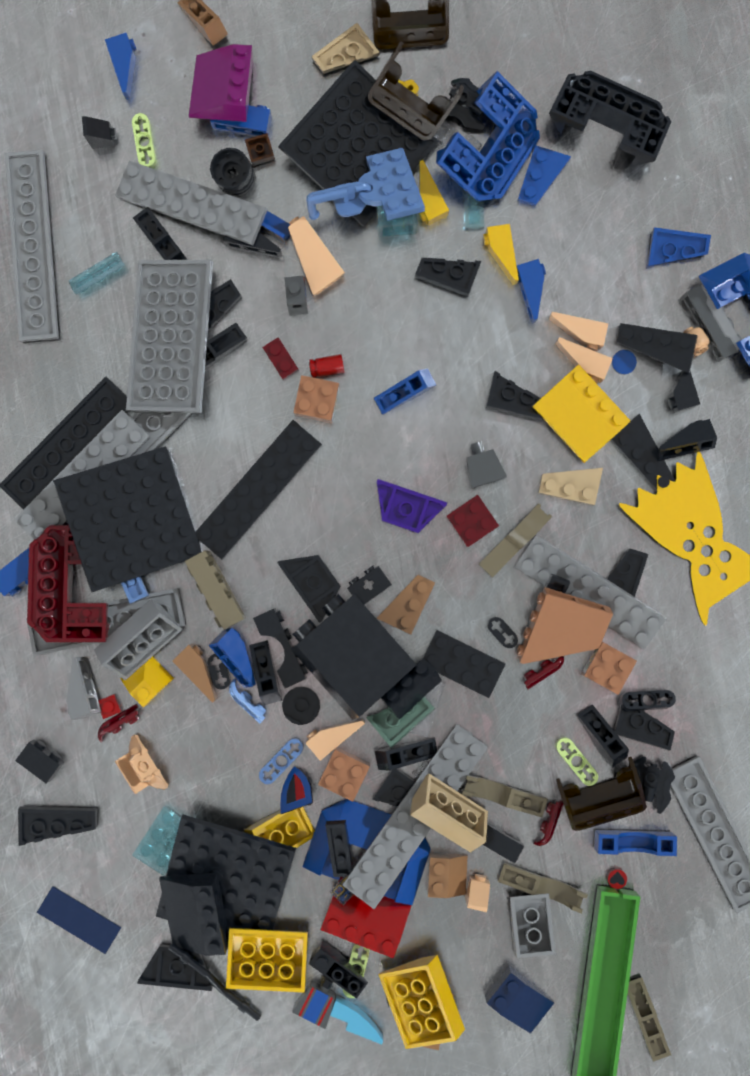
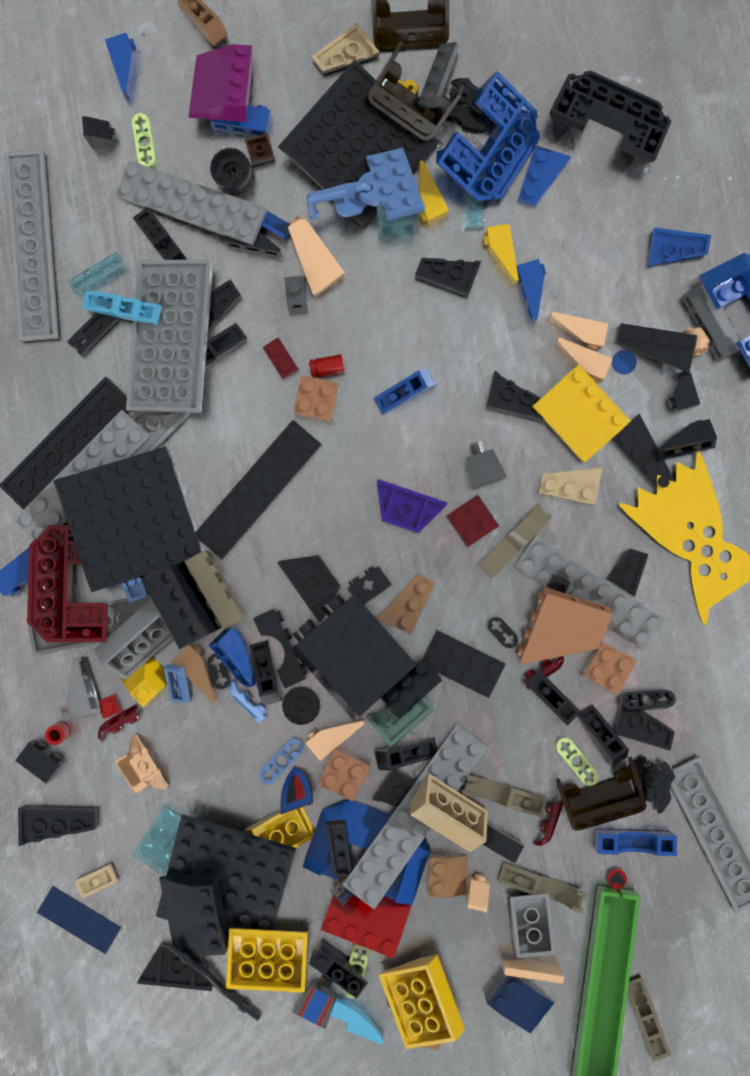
none -> red piece [45,721,71,745]
none -> black plate [67,313,119,356]
none -> tan plate [74,863,119,899]
none -> medium azure slope [82,290,162,325]
none -> black slope [143,562,221,650]
none -> medium blue tile [164,664,190,703]
none -> dark grey plate [417,42,460,109]
none -> light nougat tile [501,956,564,984]
none -> black slope [526,670,581,726]

